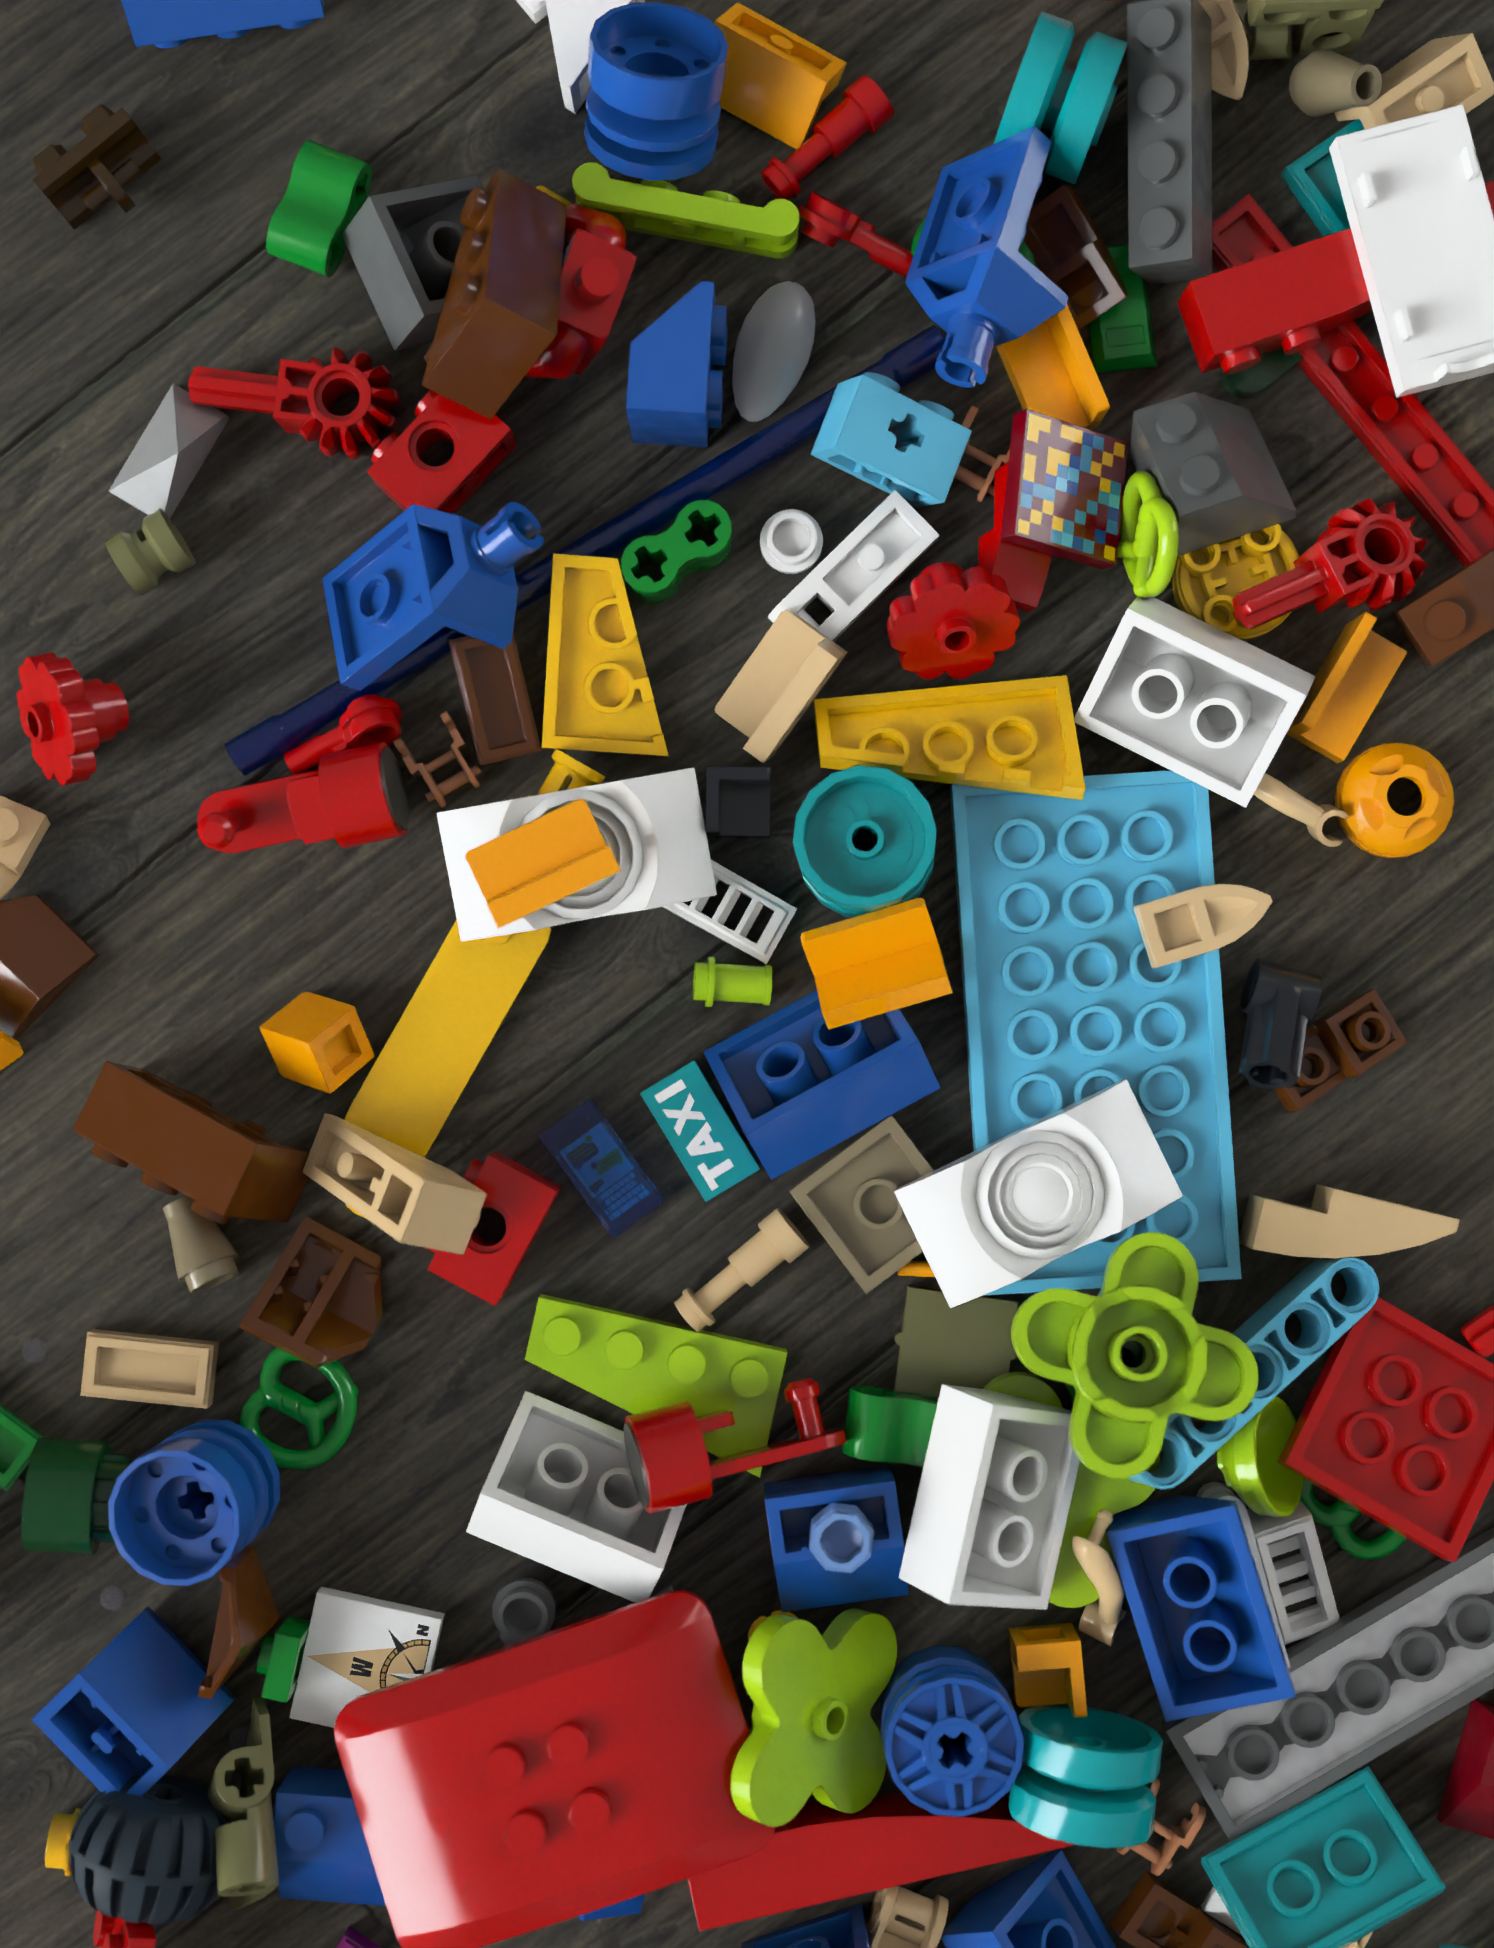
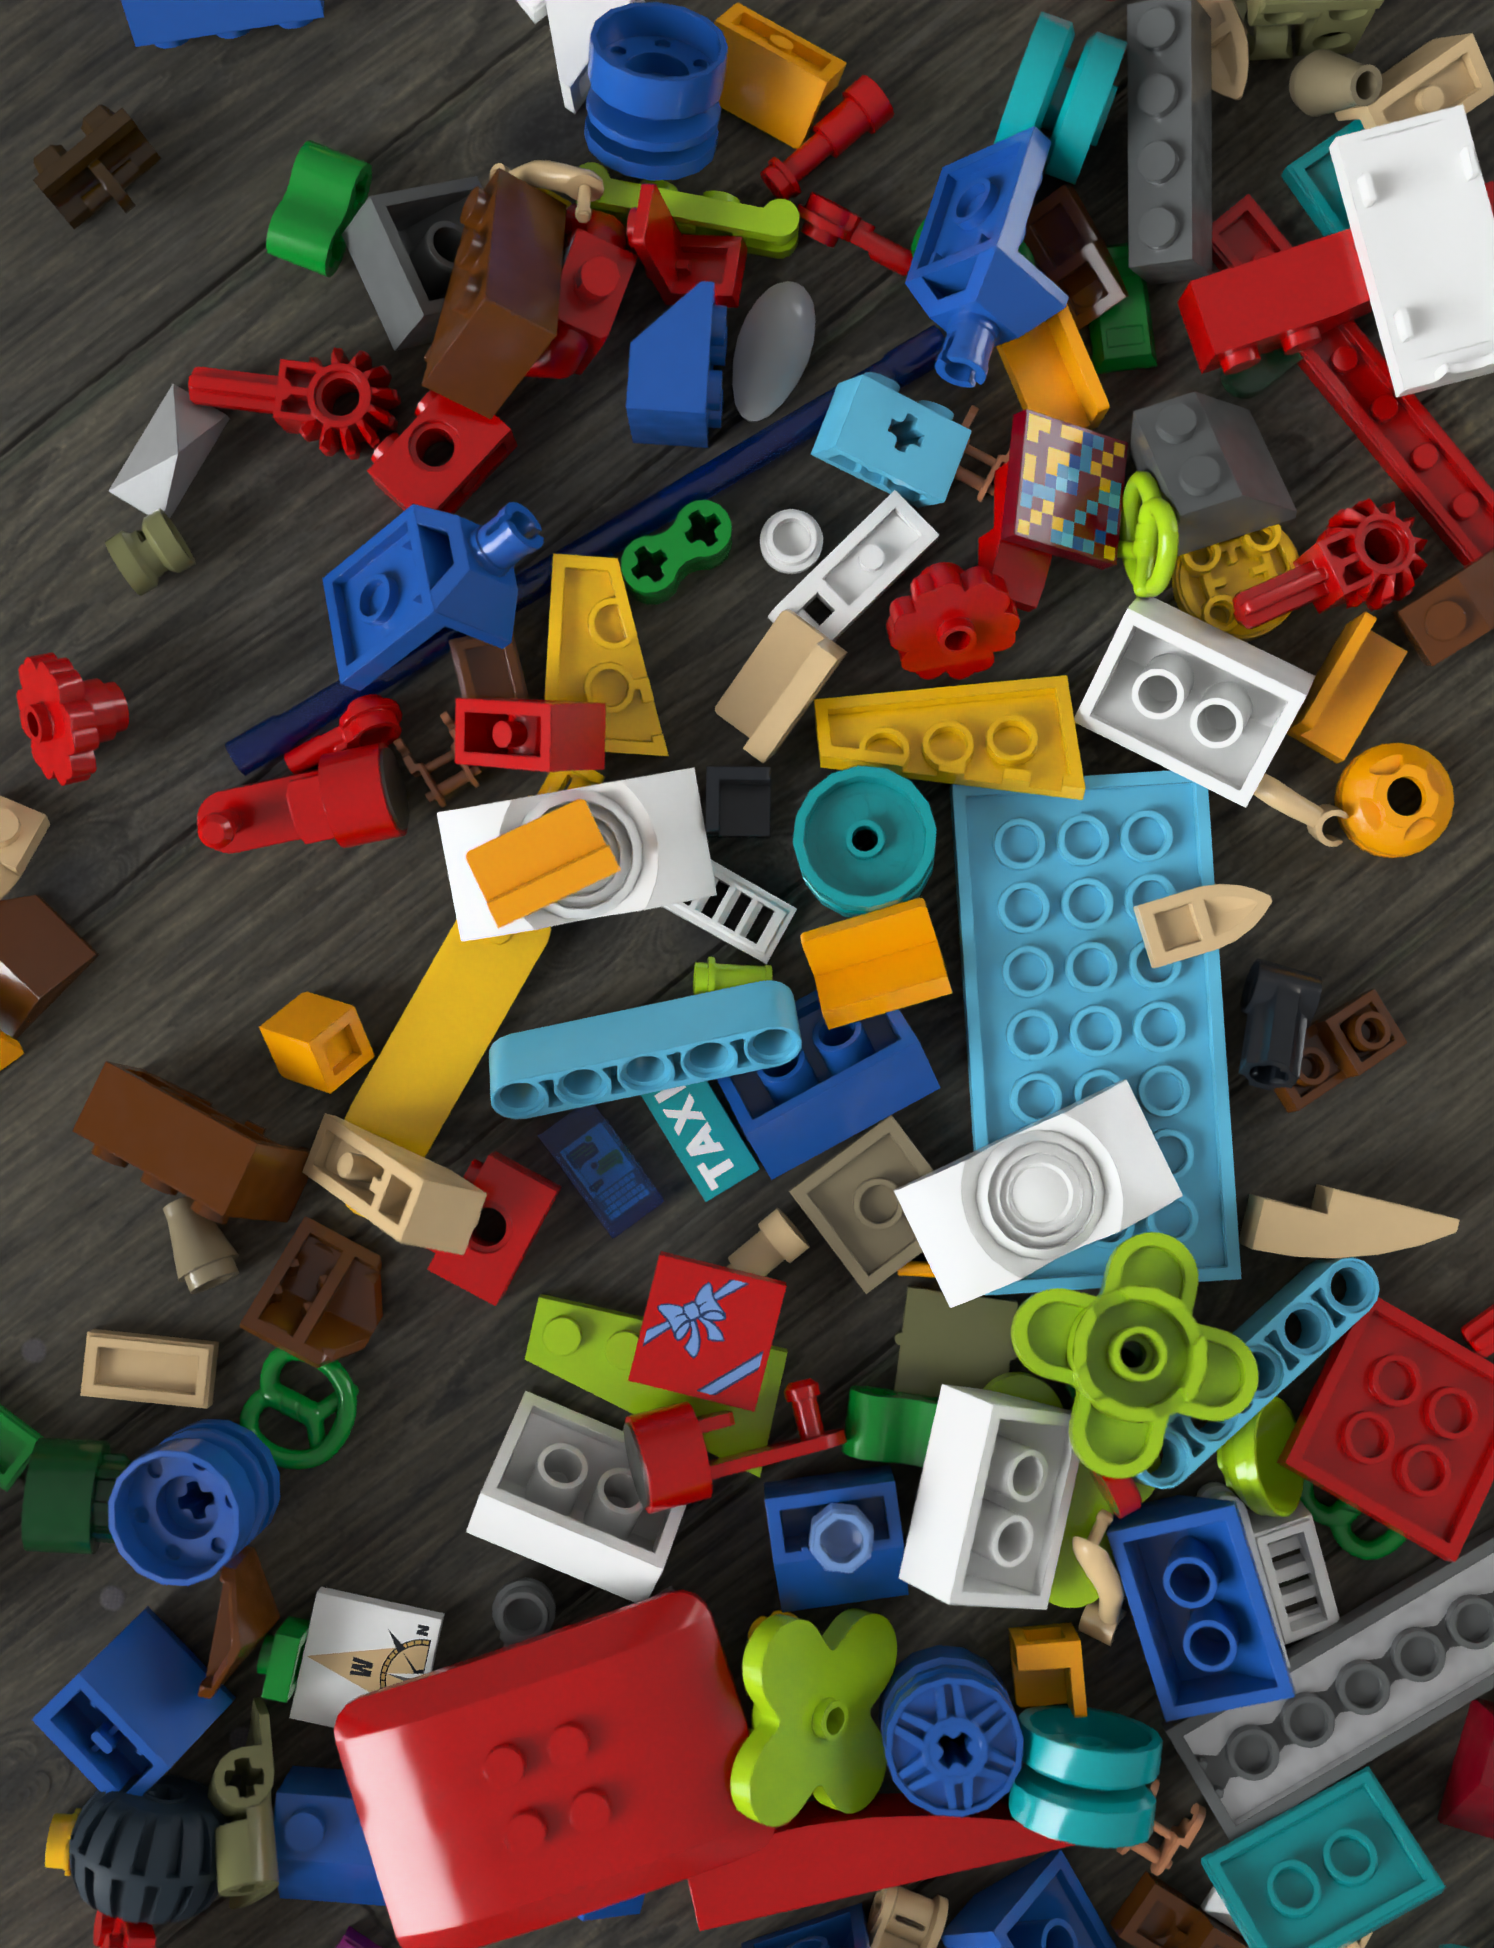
none -> red brick [455,698,606,772]
none -> tan piece [489,160,604,223]
none -> medium azure beam [489,980,802,1119]
none -> red bracket [627,184,748,308]
none -> red tile [628,1251,786,1412]
none -> red tile [1089,1469,1142,1519]

